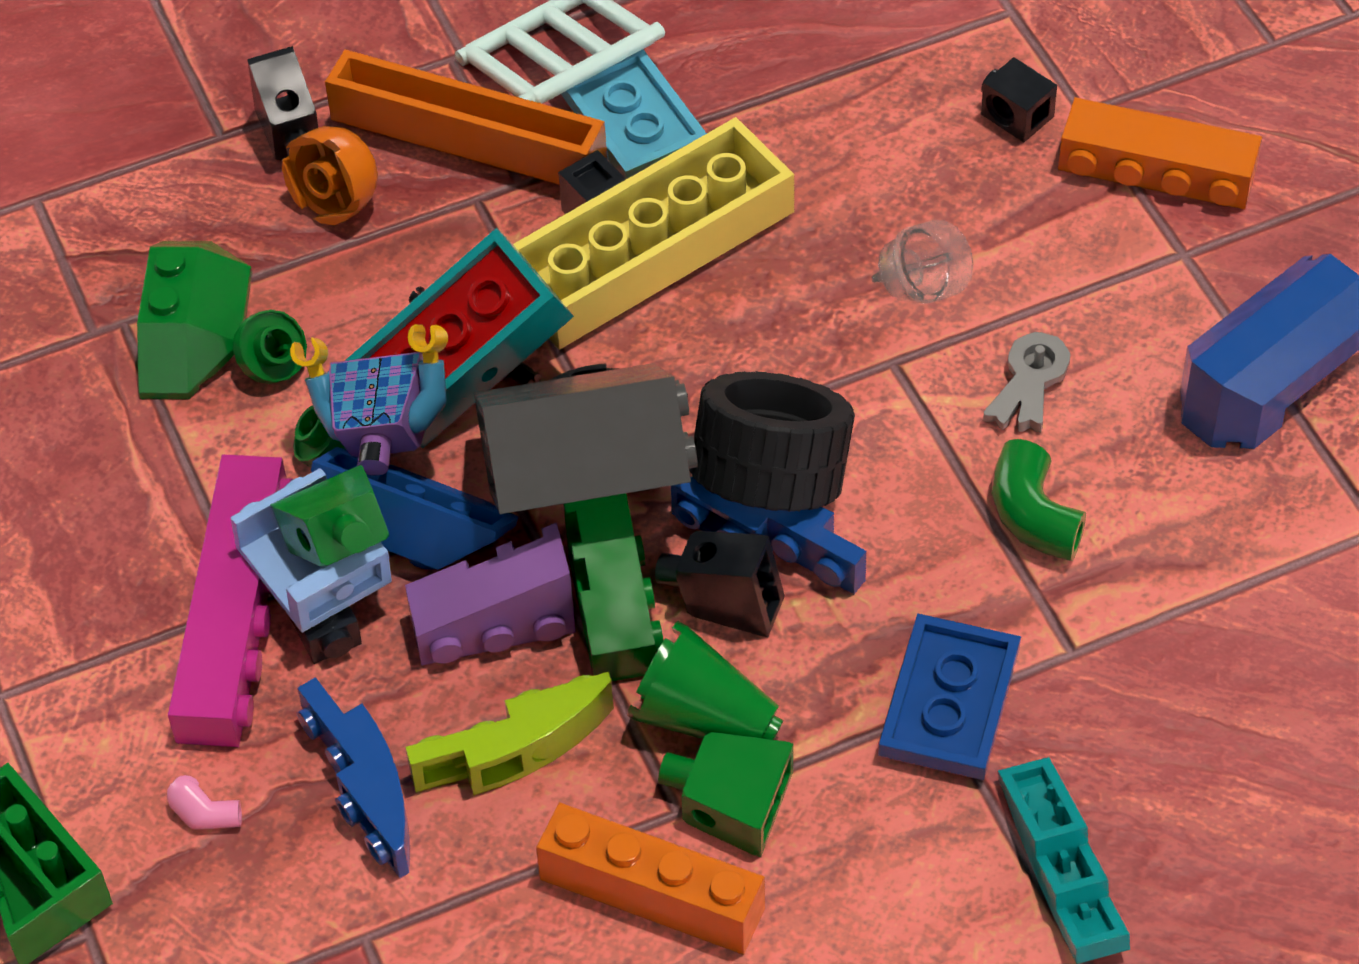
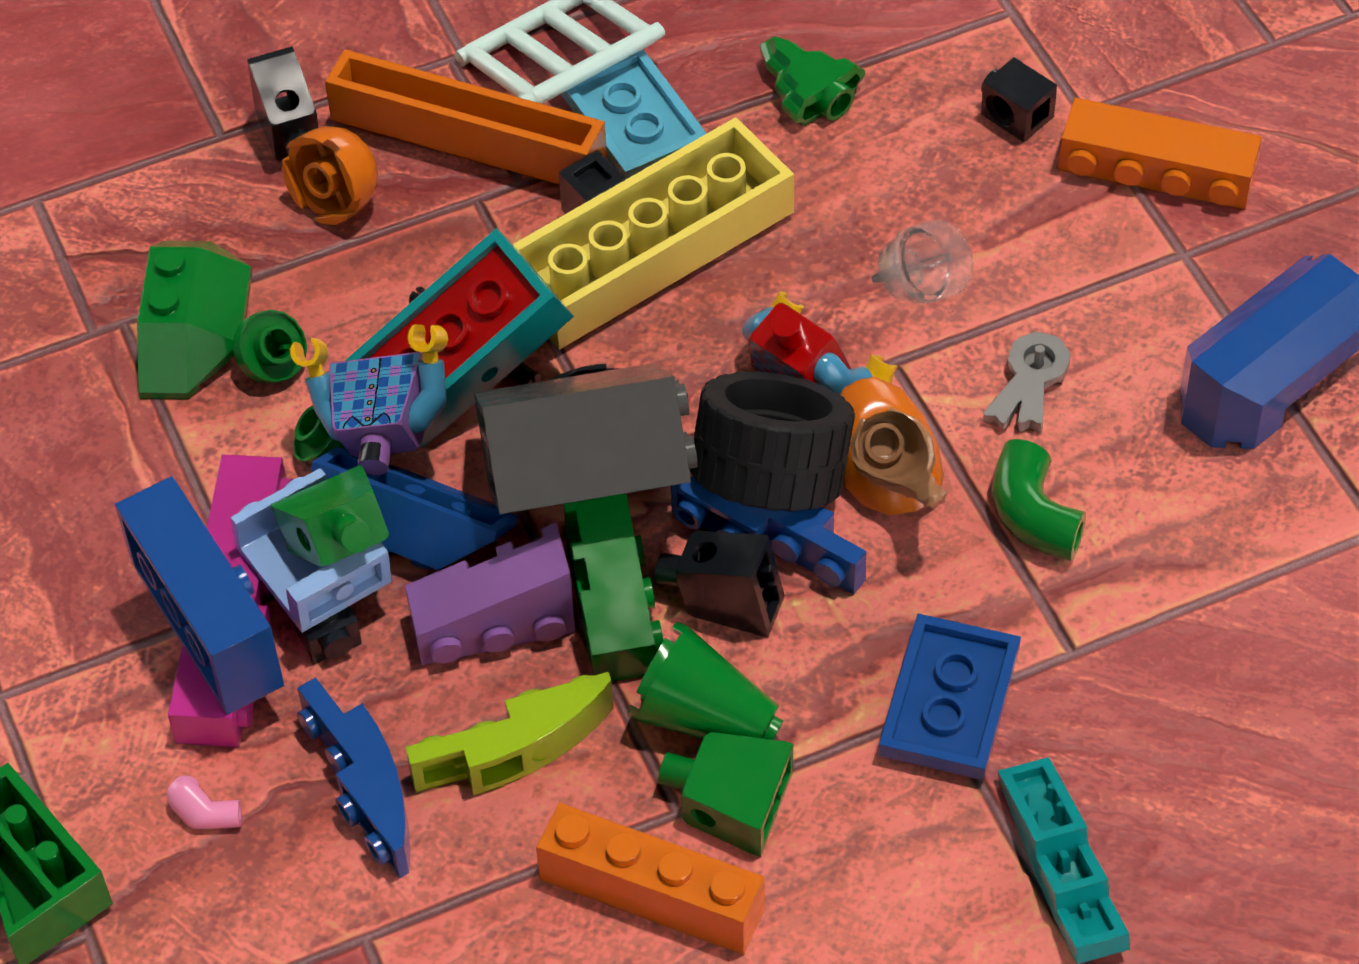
none -> blue brick [115,476,285,715]
none -> torso [742,291,898,394]
none -> green rock [760,36,865,126]
none -> hat [840,377,947,515]

